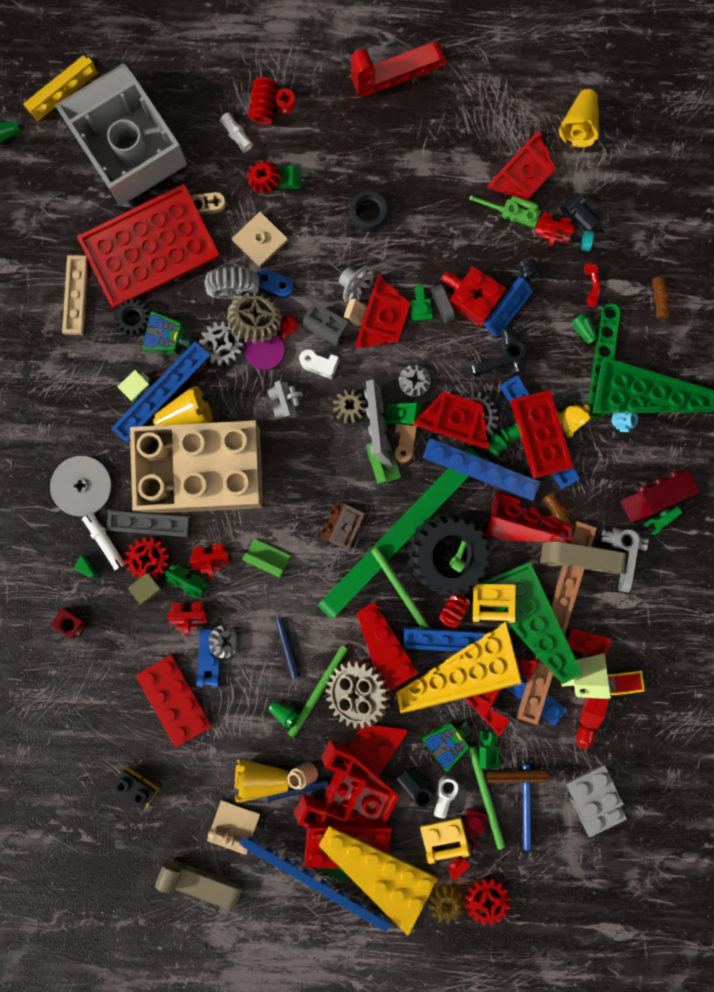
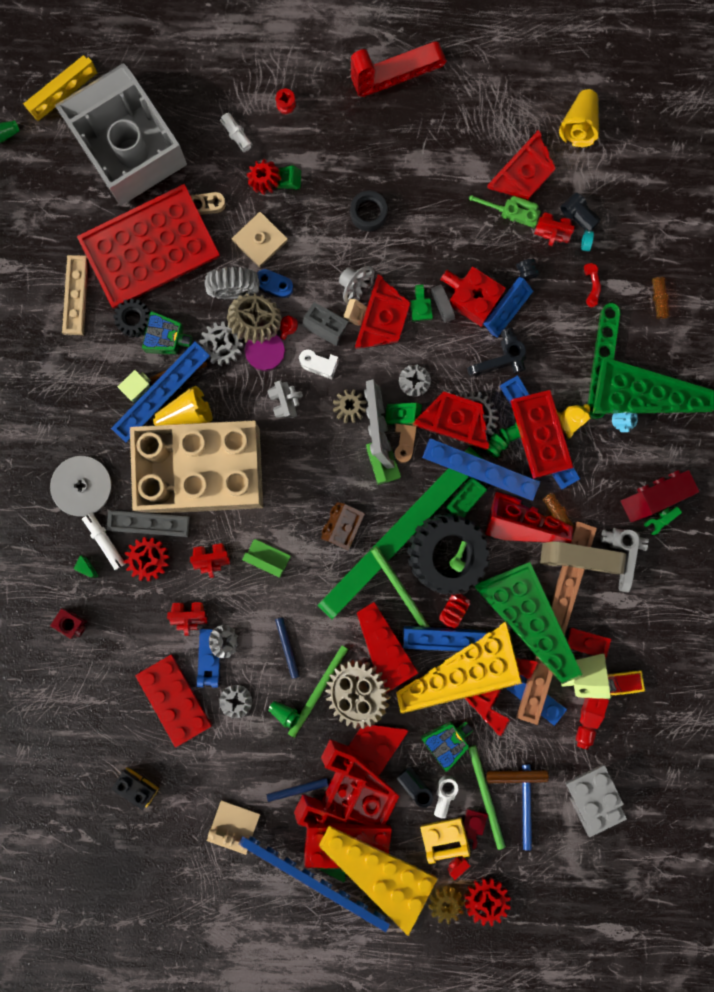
olive panel [128,574,163,604] -> none
dark tan beam [155,859,243,910] -> none
green hinge [165,564,208,599] -> none
yellow cone [235,759,291,802] -> none
red piece [248,77,278,125] -> none
tan brick [288,762,318,789] -> none
yellow plate [473,584,516,623] -> none
green plate [479,731,499,769] -> none
green cone [571,313,598,344] -> none
none -> light grey gear [219,685,252,718]
none -> green plate [446,477,487,518]

